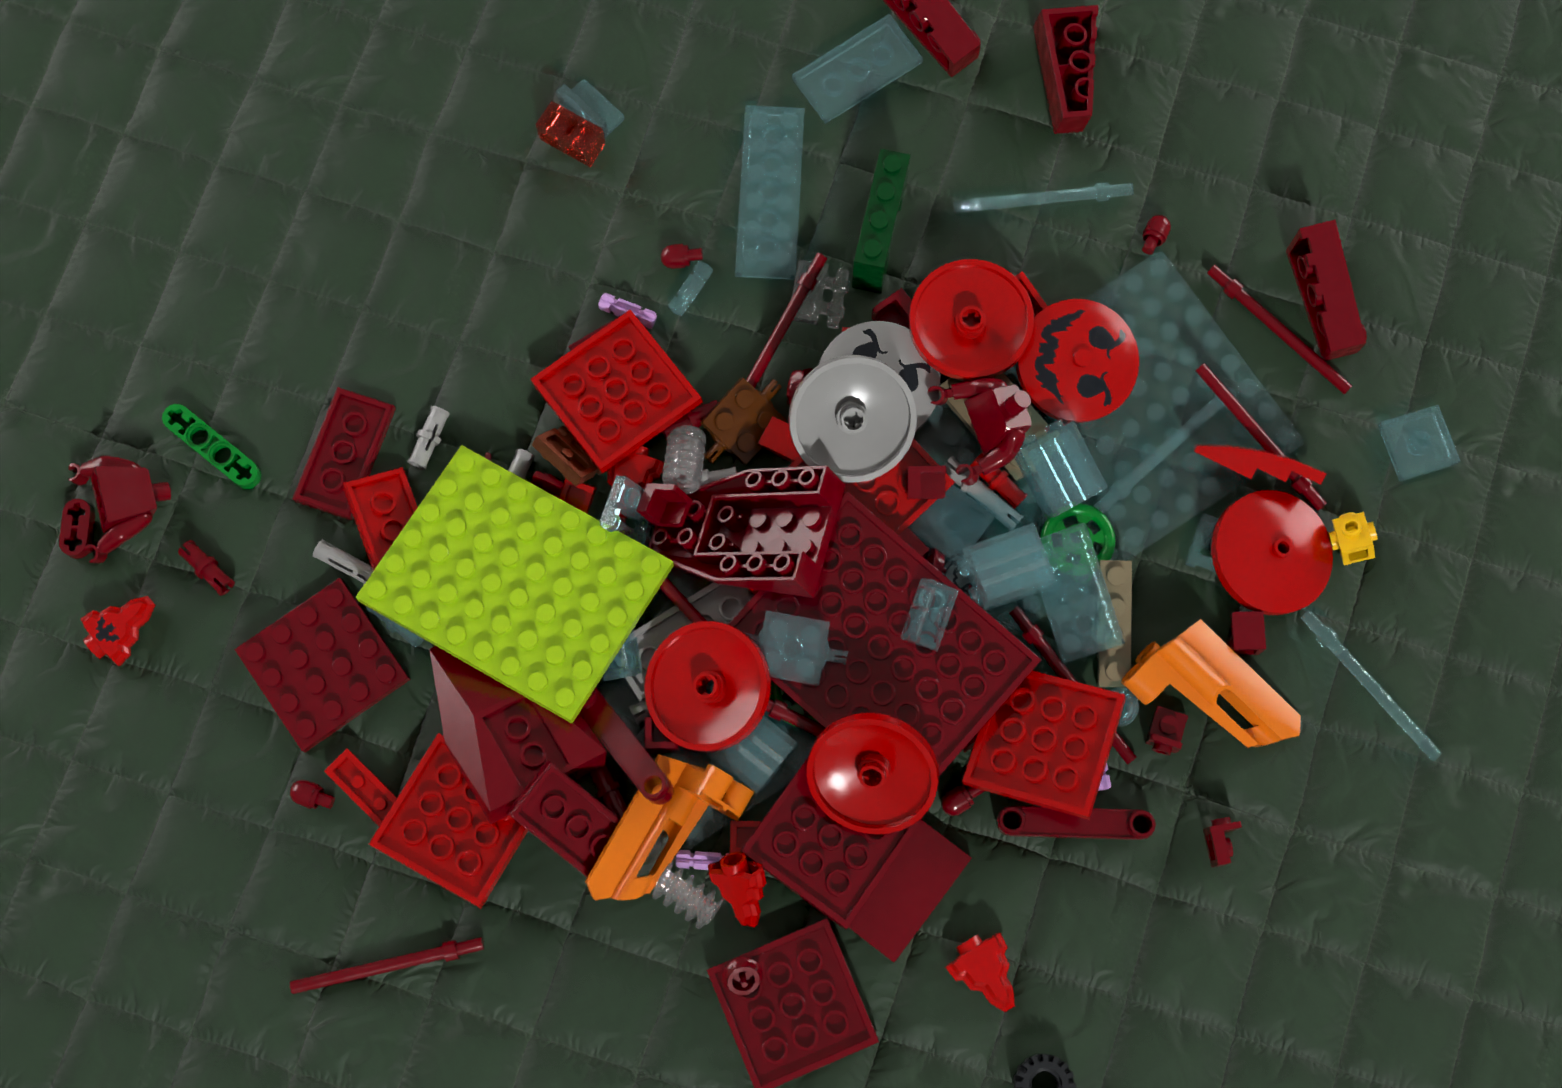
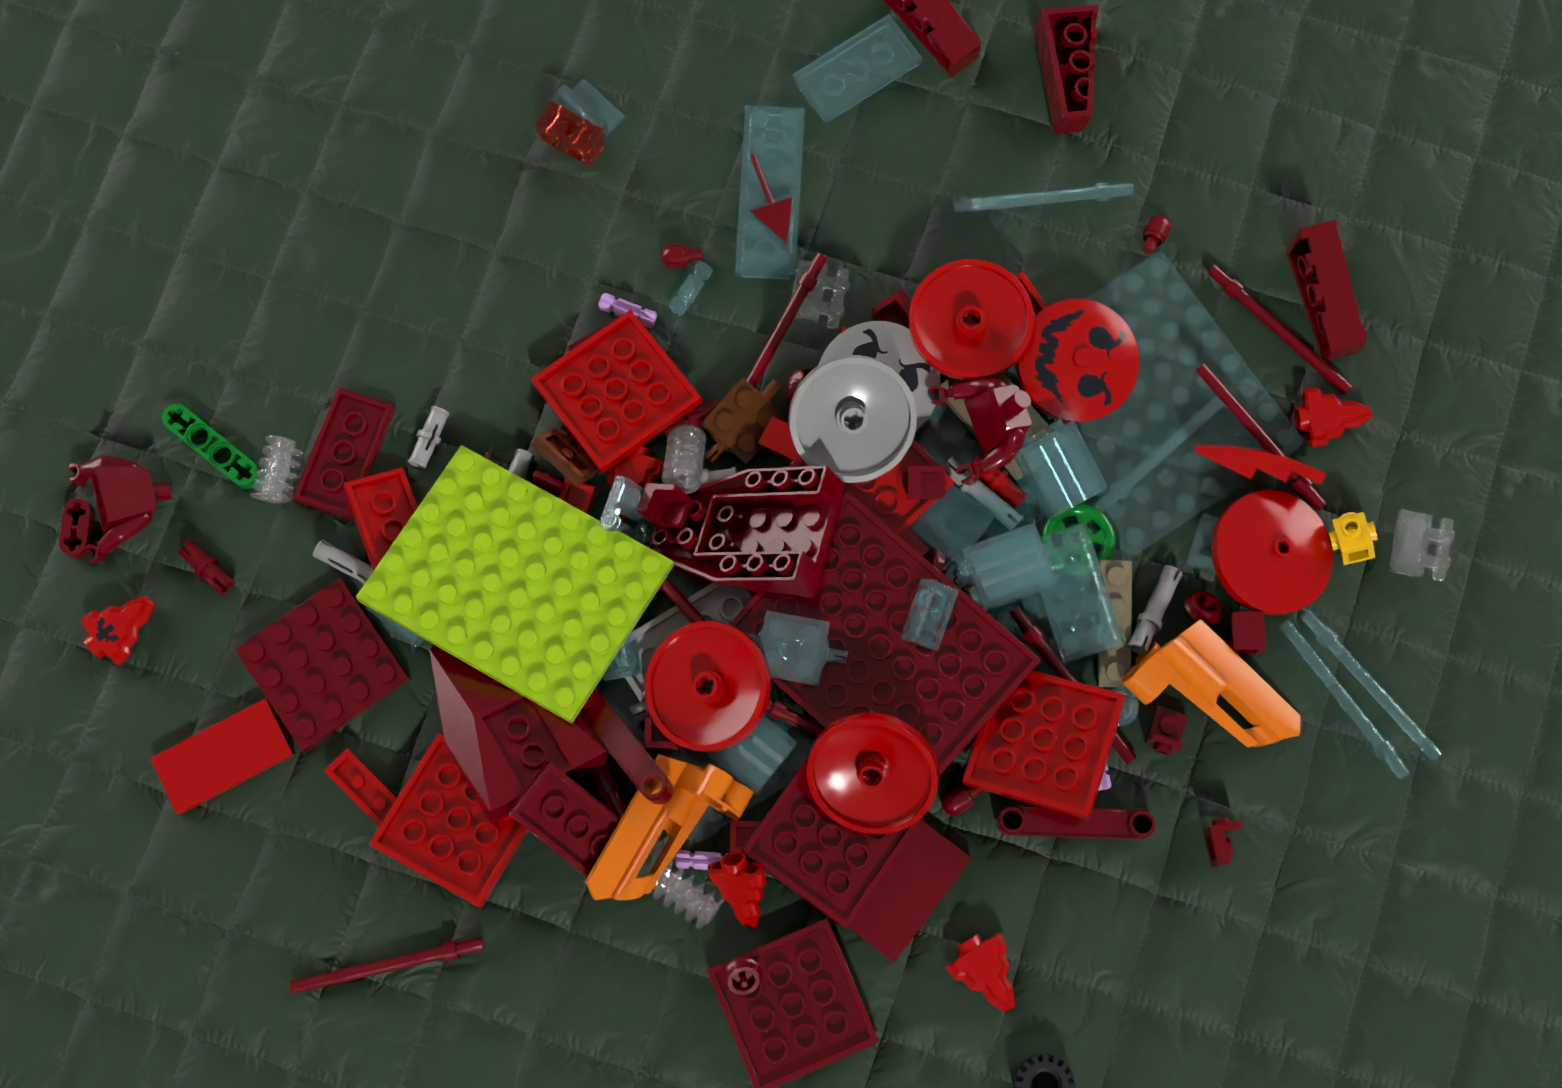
dark red cylinder [290,780,335,809] -> none
dark green arch [852,148,910,294] -> none
clear light blue plate [1378,405,1461,482] -> none
none -> red tile [150,698,295,815]
none -> clear piece [251,435,303,504]
none -> dark red piece [750,153,793,244]
none -> light grey pin [1127,565,1183,654]
none -> dark red hat [1185,591,1221,625]
none -> clear light blue bar [1279,619,1411,780]
none -> red rock [1294,388,1372,448]
none -> clear plate [1389,509,1455,581]

